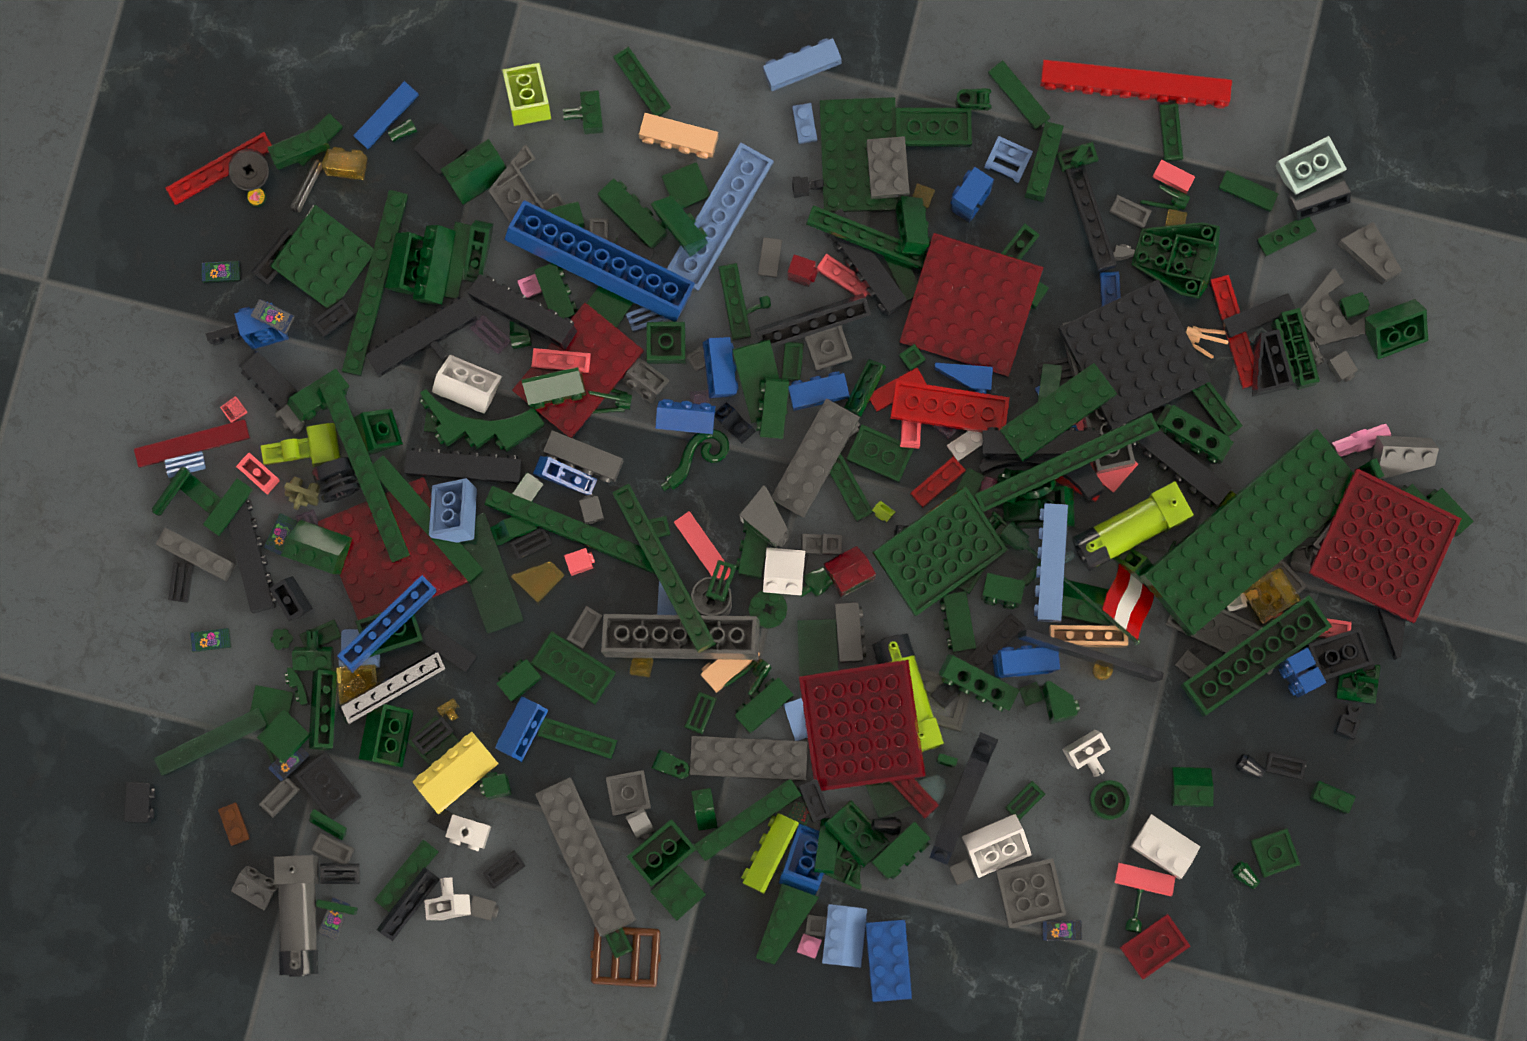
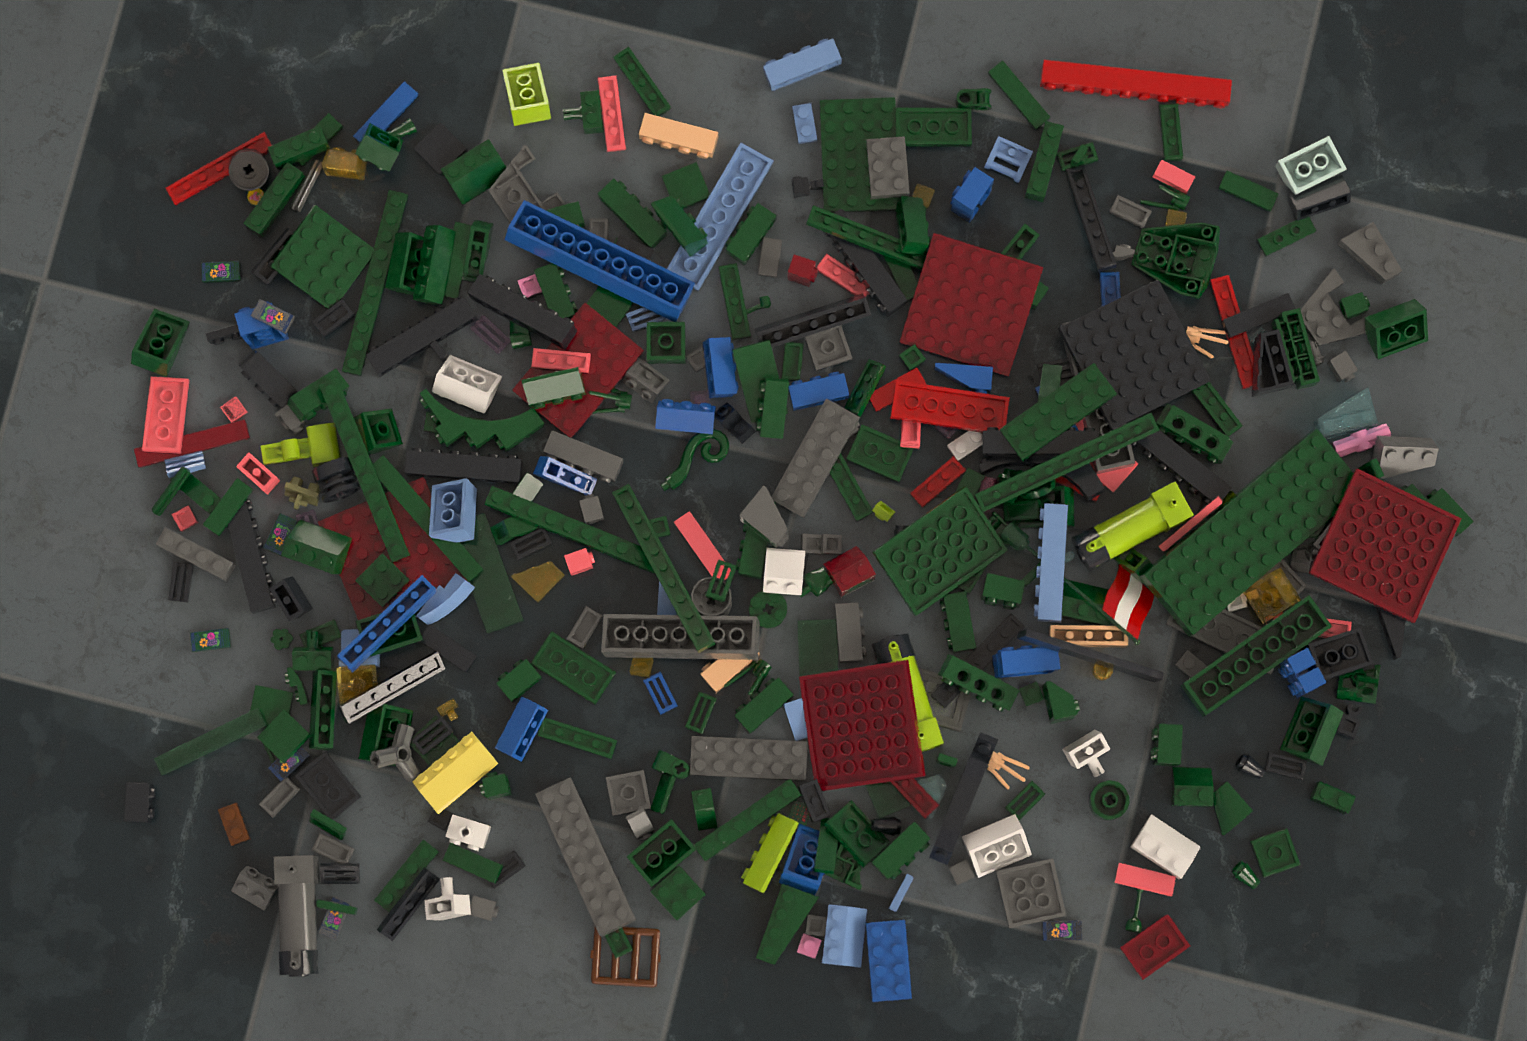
none -> dark green slope [131,308,190,377]
none -> coral tile [142,377,189,454]
none -> coral tile [172,505,198,532]
none -> dark green brick [243,162,305,238]
none -> dark green brick [355,123,403,171]
none -> dark green plate [355,553,410,608]
none -> dark grey piece [370,724,421,782]
none -> medium blue slope [417,573,475,625]
none -> dark green tile [442,843,503,883]
none -> coral tile [598,75,626,152]
none -> blue tile [643,672,678,715]
none -> dark green slope [651,774,676,814]
none -> dark green brick [725,203,777,265]
none -> medium blue tile [889,874,913,912]
none -> light nougat plant [987,752,1030,789]
none -> dark green brick [1150,724,1183,766]
none -> coral tile [1159,496,1223,552]
none -> dark green slope [1213,782,1253,836]
none -> dark green slope [1280,696,1344,766]
none -> clear light blue wedge [1314,387,1378,439]

